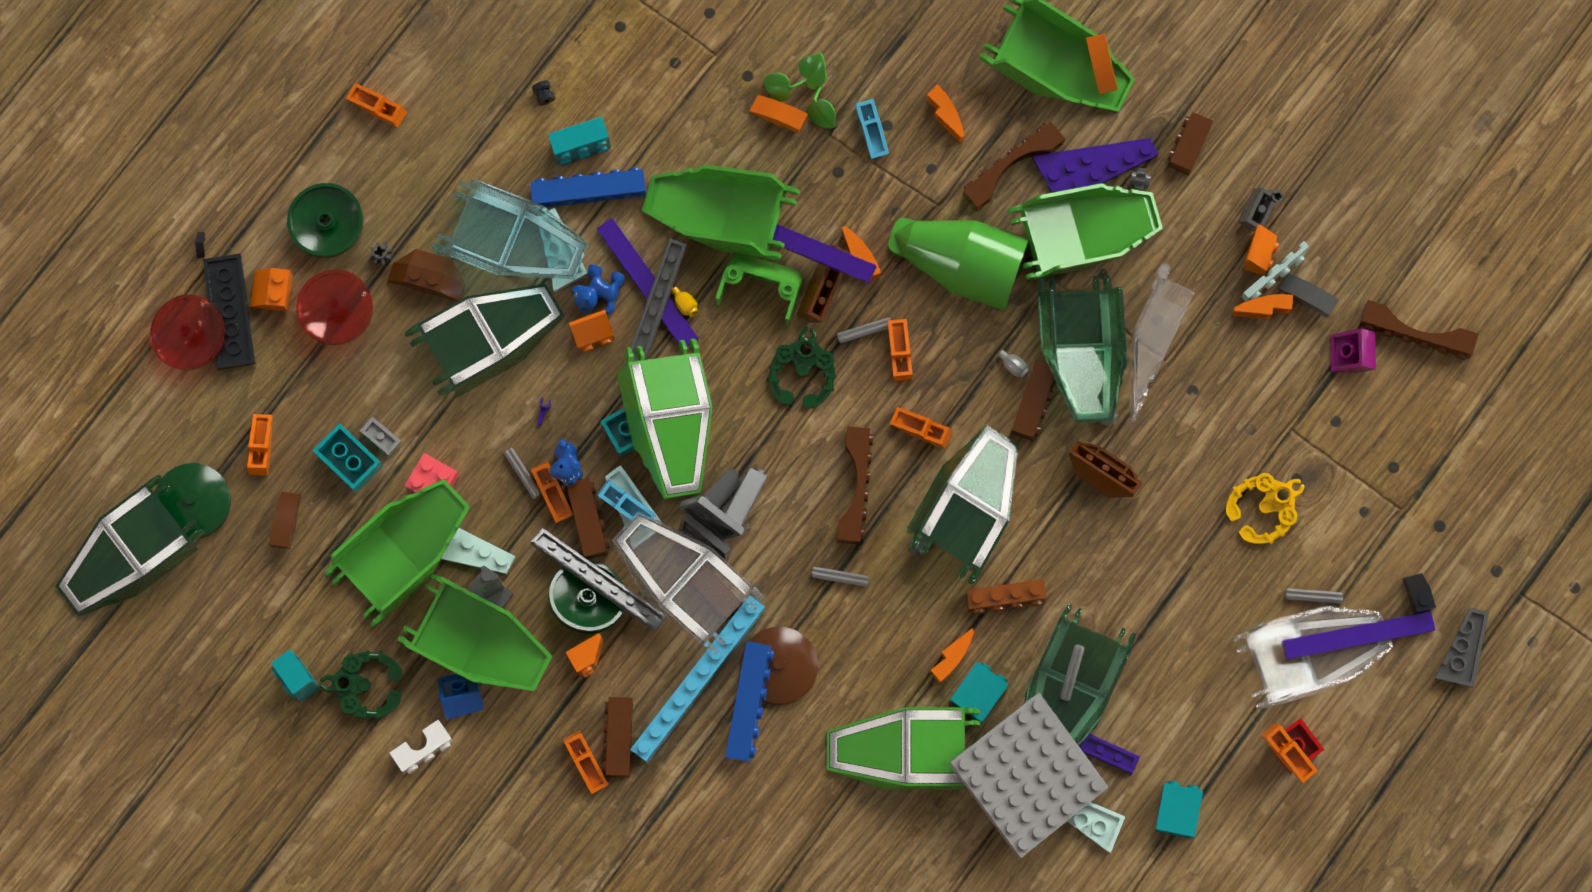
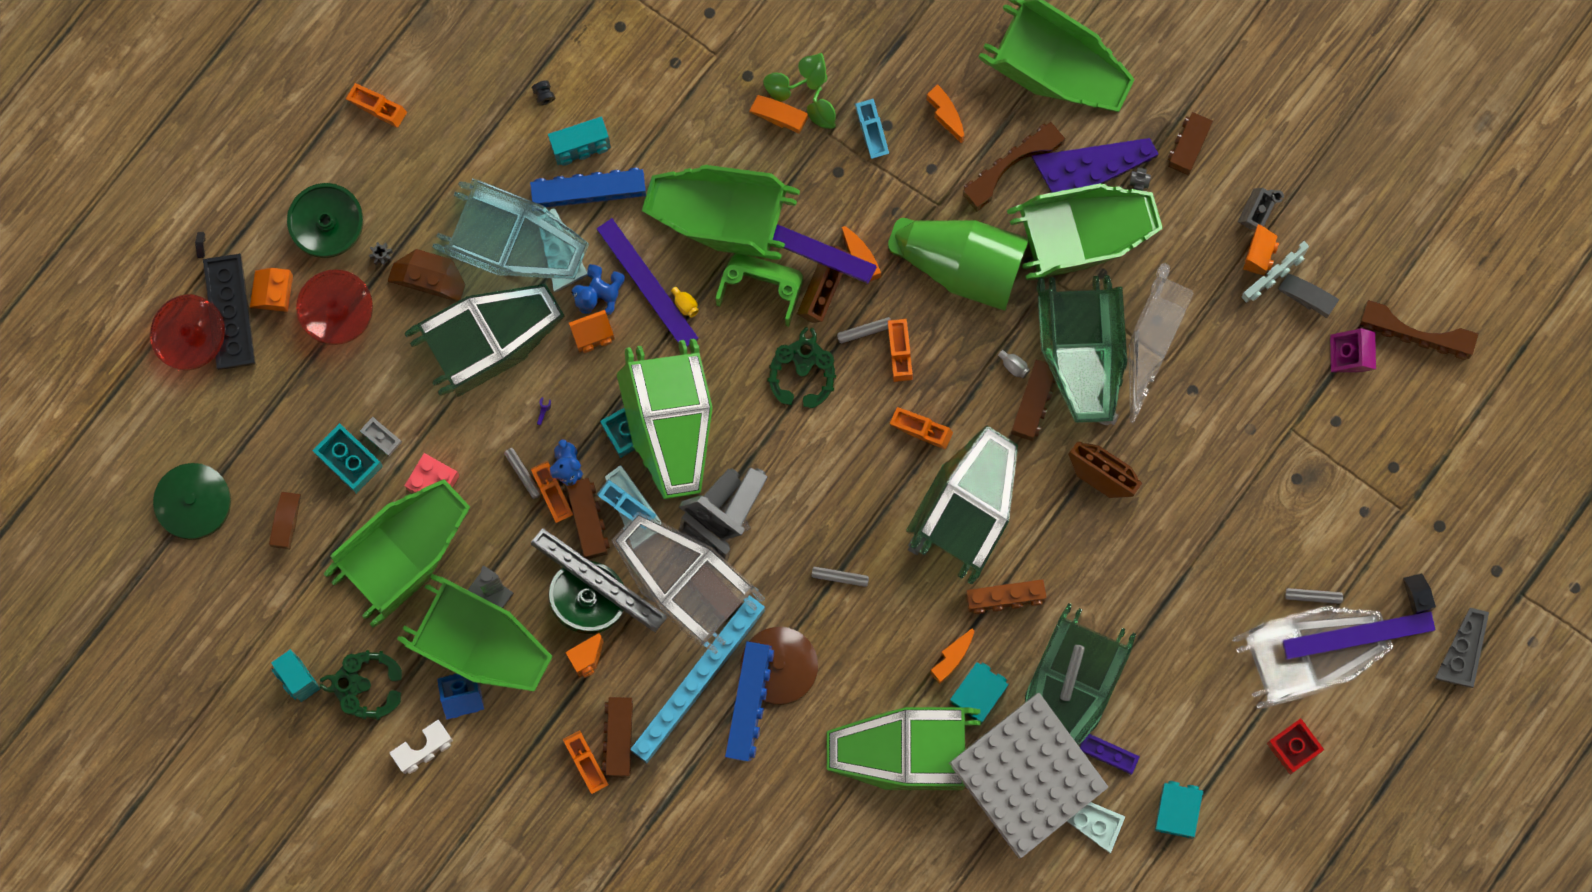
clear green windscreen [55,475,204,617] -> none
orange slope [247,414,273,476] -> none
light aqua wing [441,528,516,574] -> none
dark grey tile [624,238,688,366] -> none
reddish brown arch [837,426,874,545] -> none
orange slope [1086,33,1118,94] -> none
yellow piece [1226,473,1305,544] -> none
orange slope [1232,294,1293,319] -> none
orange slope [1260,723,1318,783] -> none

